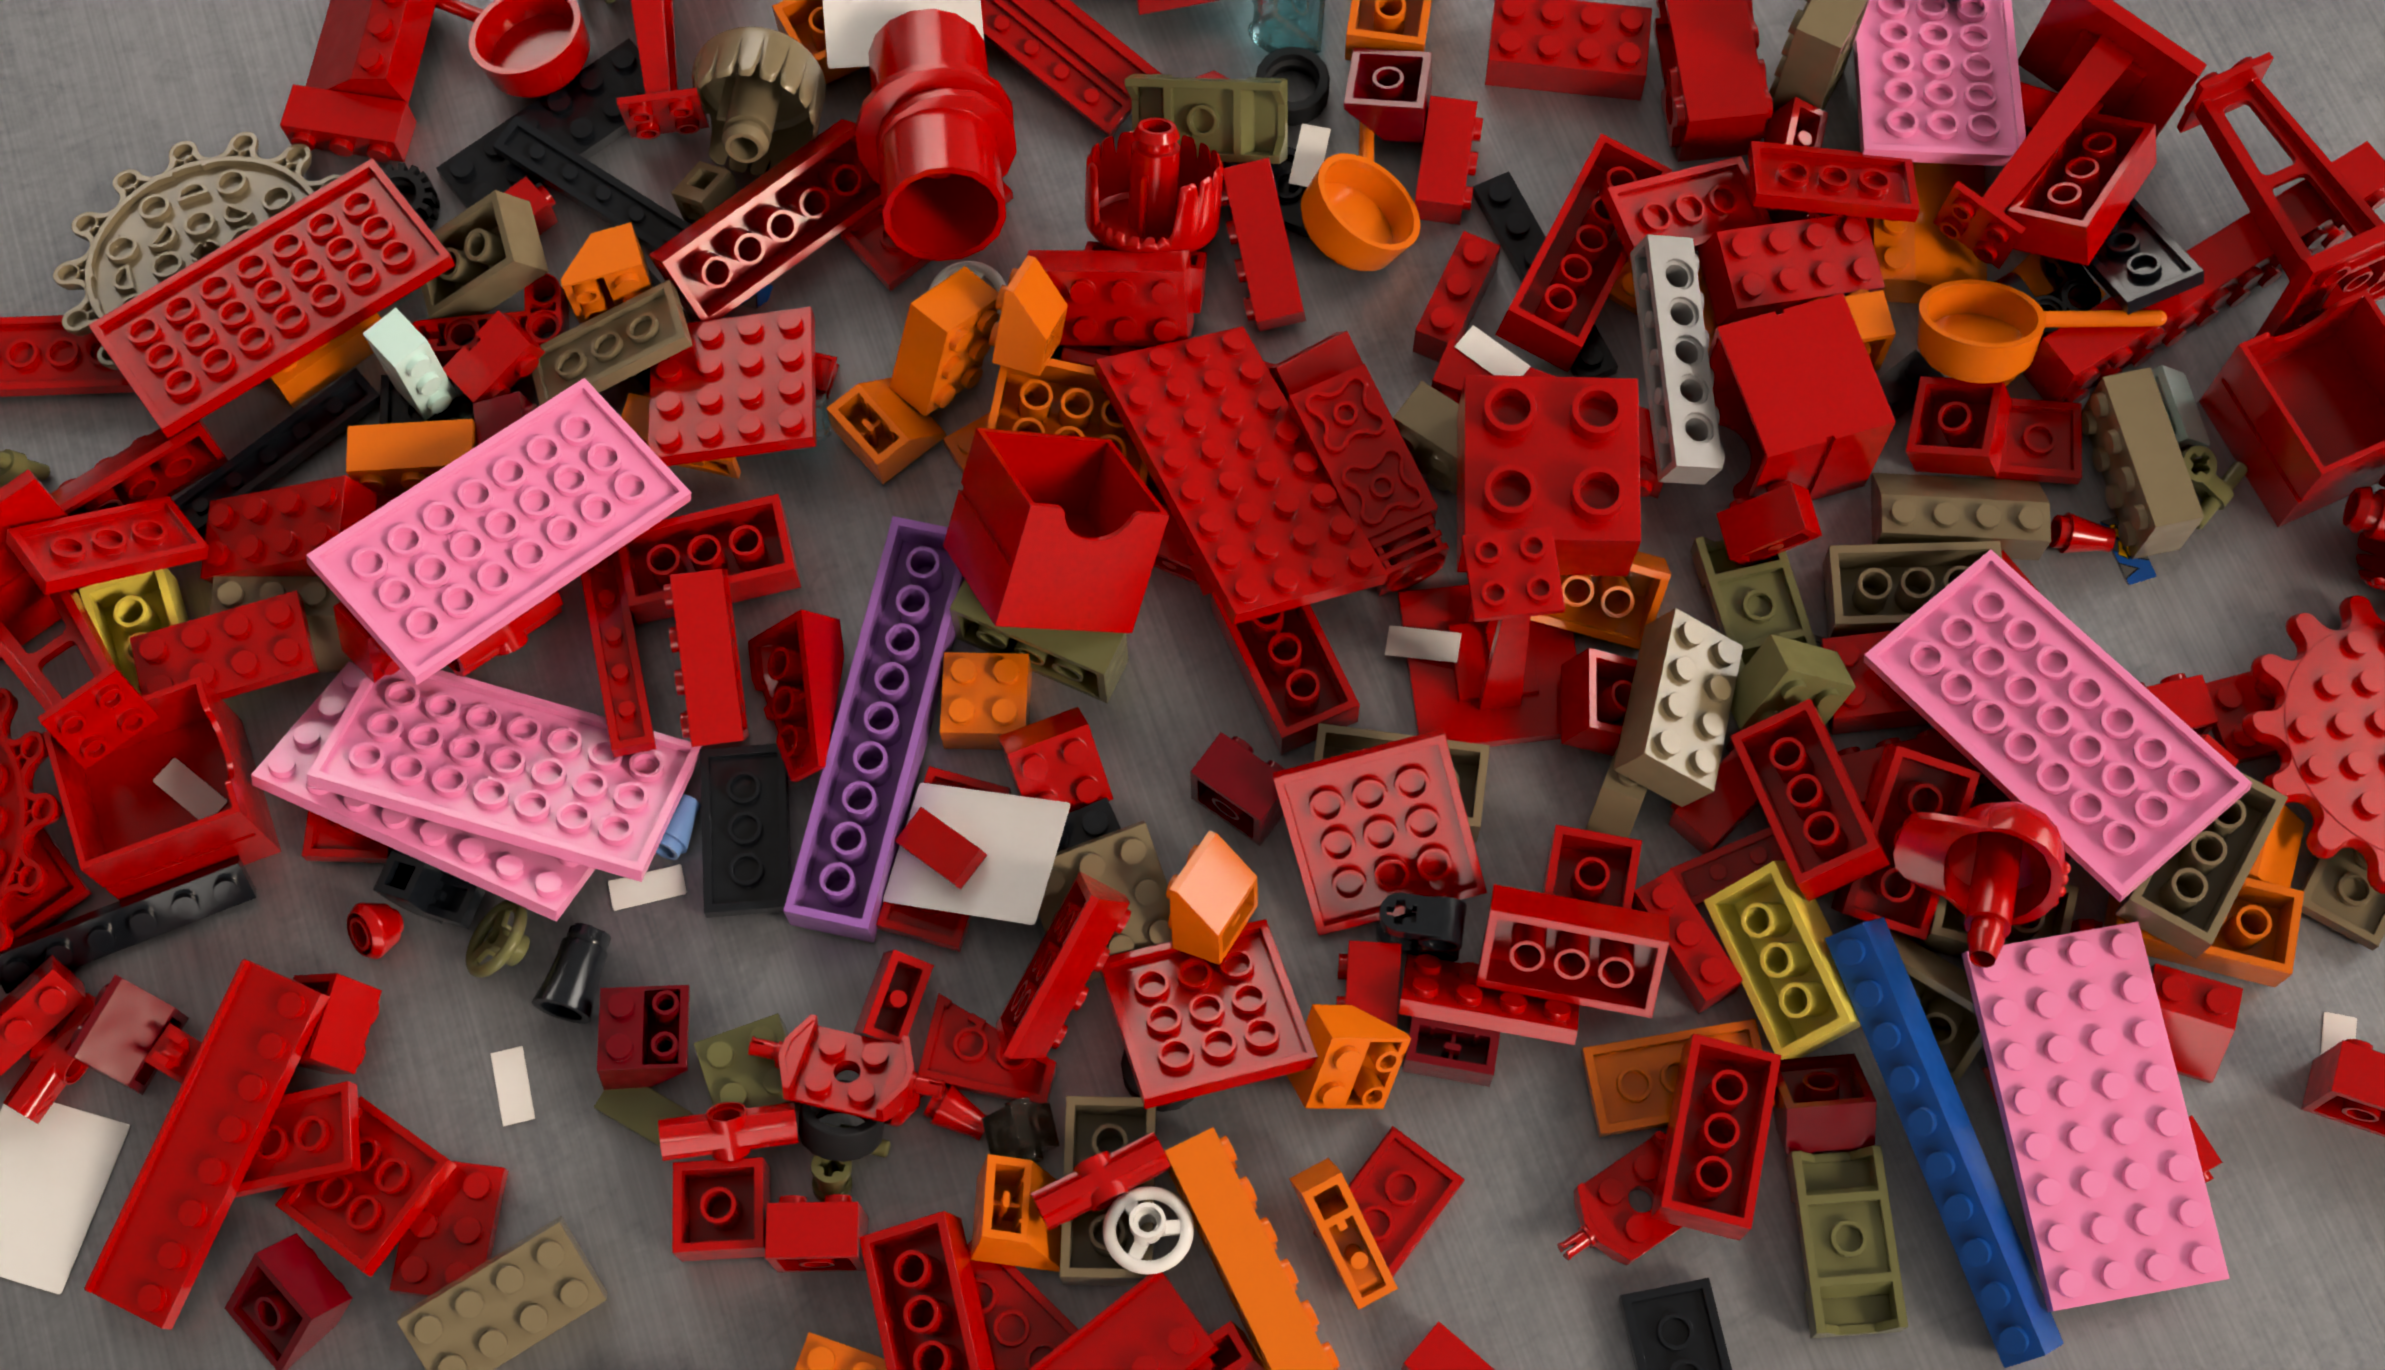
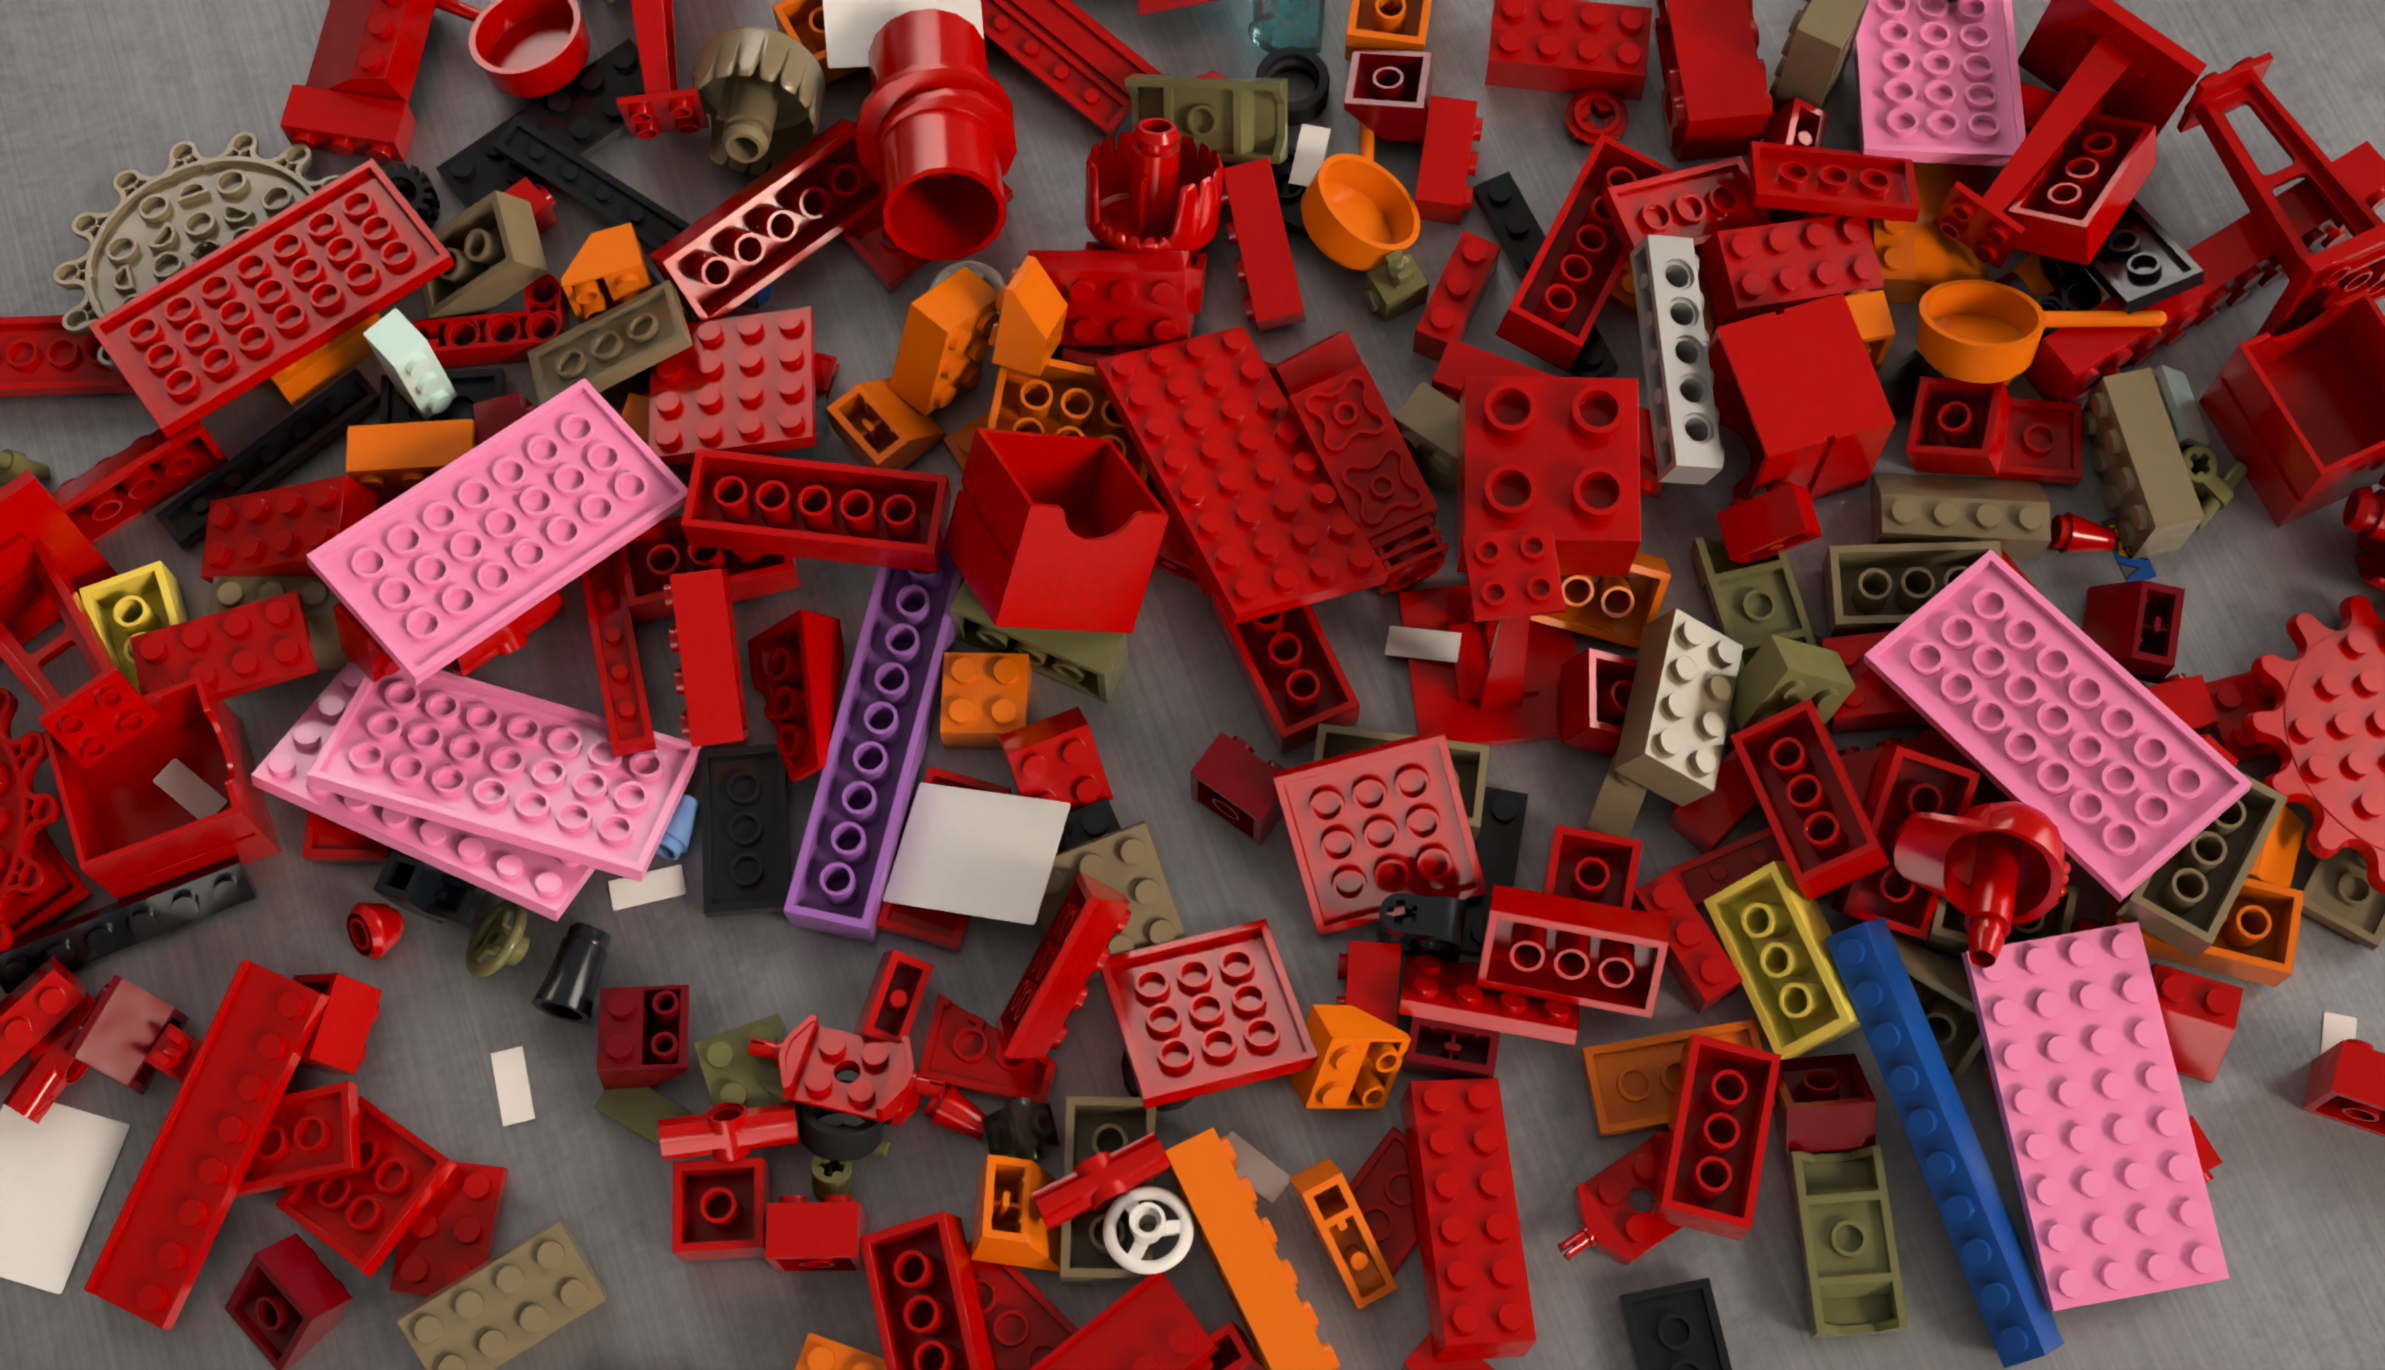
red plate [6,496,209,595] -> none
red brick [443,310,545,403] -> none
dark tan brick [671,161,739,224] -> none
red tile [895,807,987,890] -> none
orange slope [1166,830,1258,965] -> none
white sticker [1454,325,1531,376] -> none
none -> red brick [681,448,952,573]
none -> white sticker [1227,1131,1291,1204]
none -> olive brick [1363,249,1429,323]
none -> red brick [1401,1078,1536,1361]
none -> black plate [1459,787,1528,958]
none -> red gear [1565,89,1628,148]
none -> dark red slope [2081,580,2185,684]

